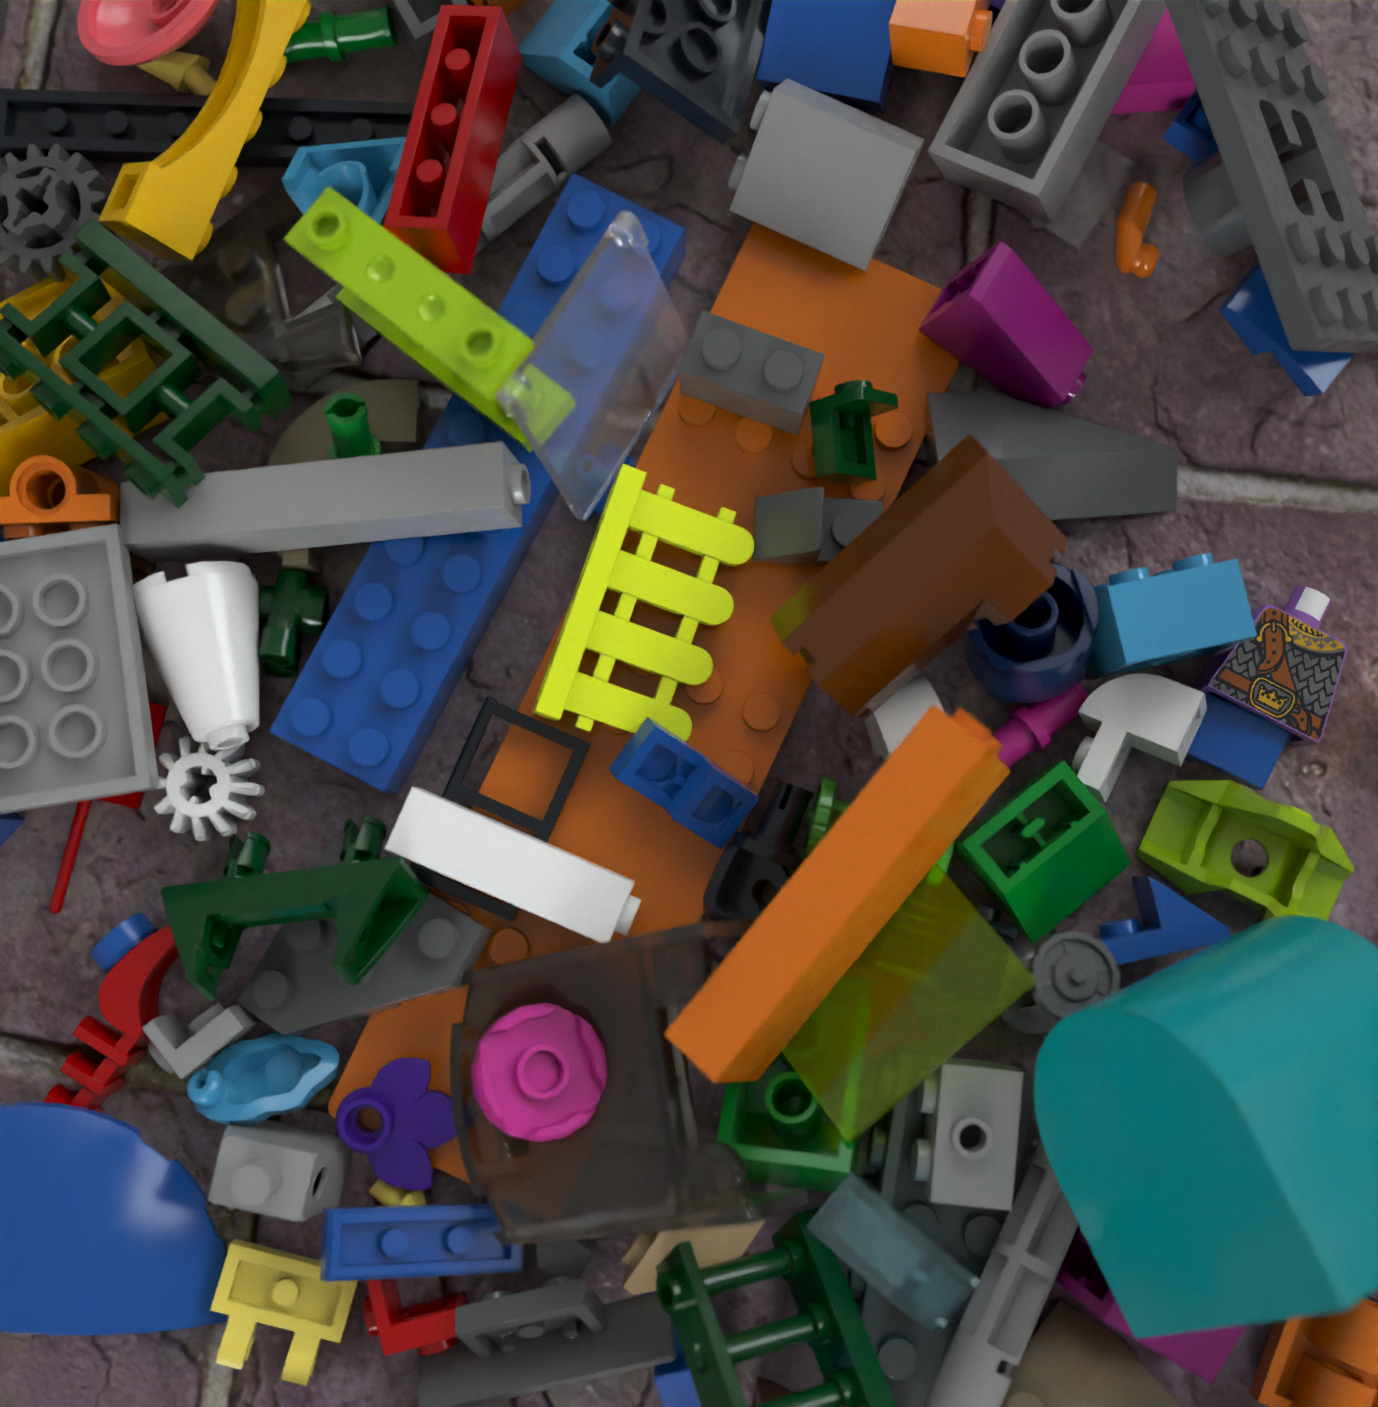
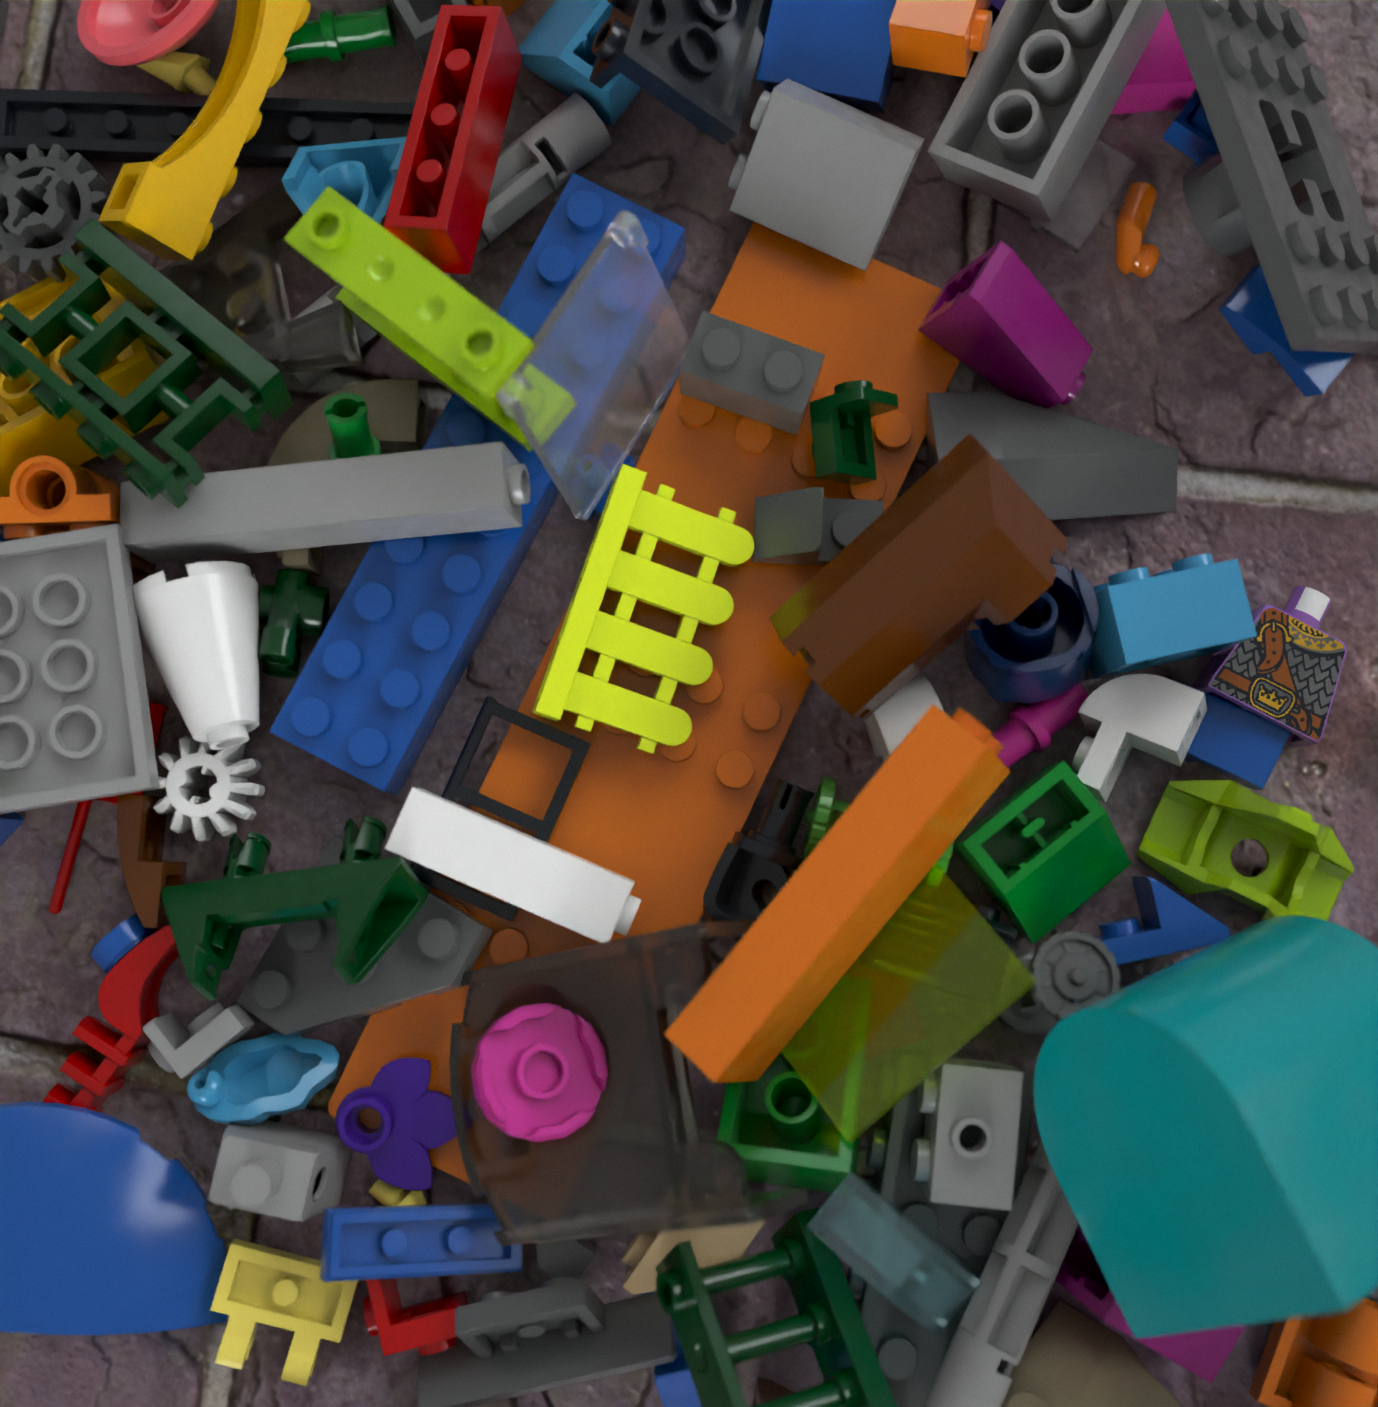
blue slope [609,717,760,849] -> none
none -> reddish brown slope [117,794,187,928]

